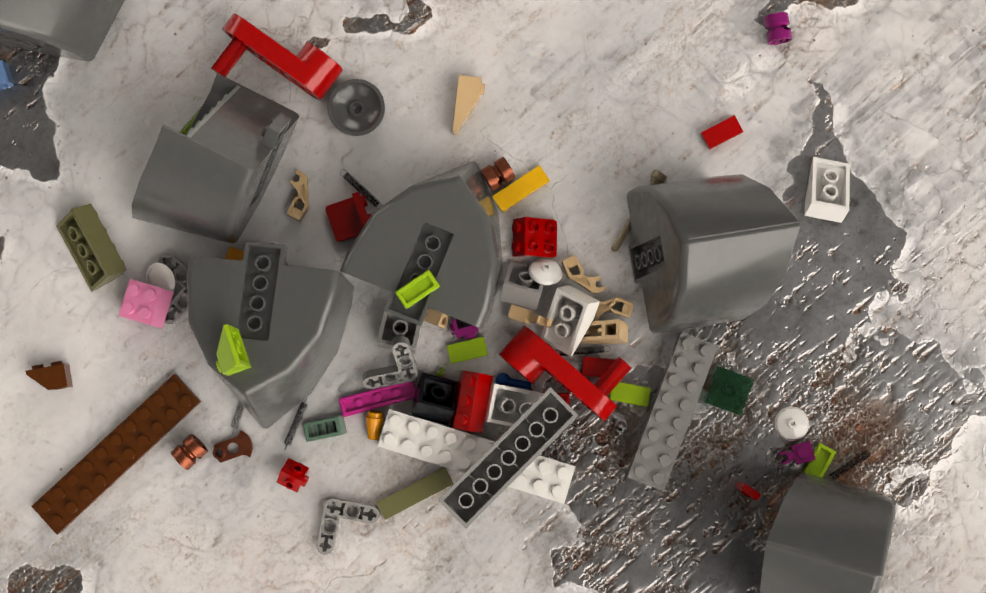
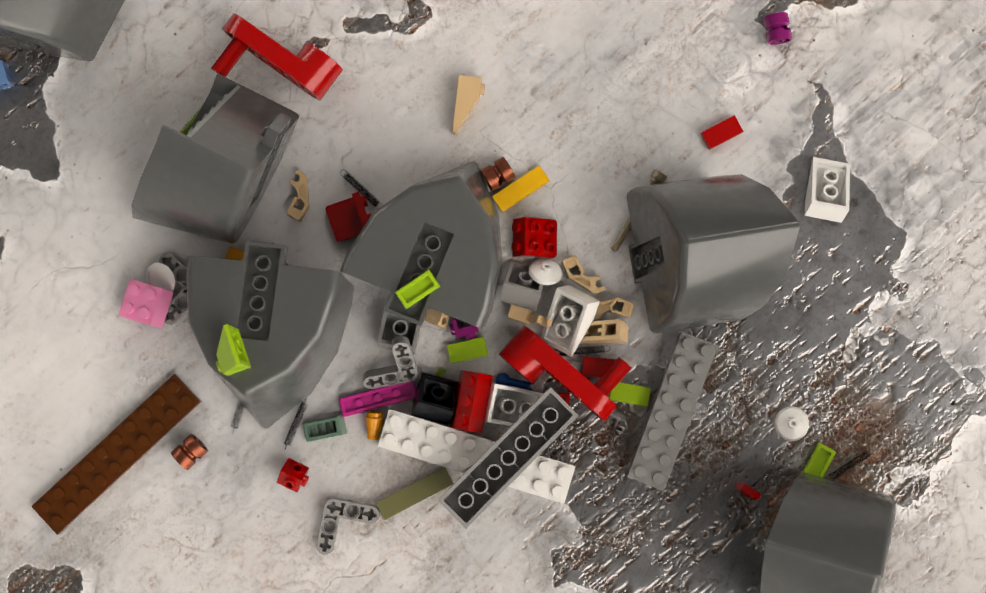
reddish brown slope [26,361,73,390] -> none
olive slope [56,204,127,292] -> none
copper piece [213,430,253,463] -> none
dark grey dish [327,79,385,136] -> none
clear green plate [704,366,754,416] -> none
magenta plate [779,441,816,465] -> none

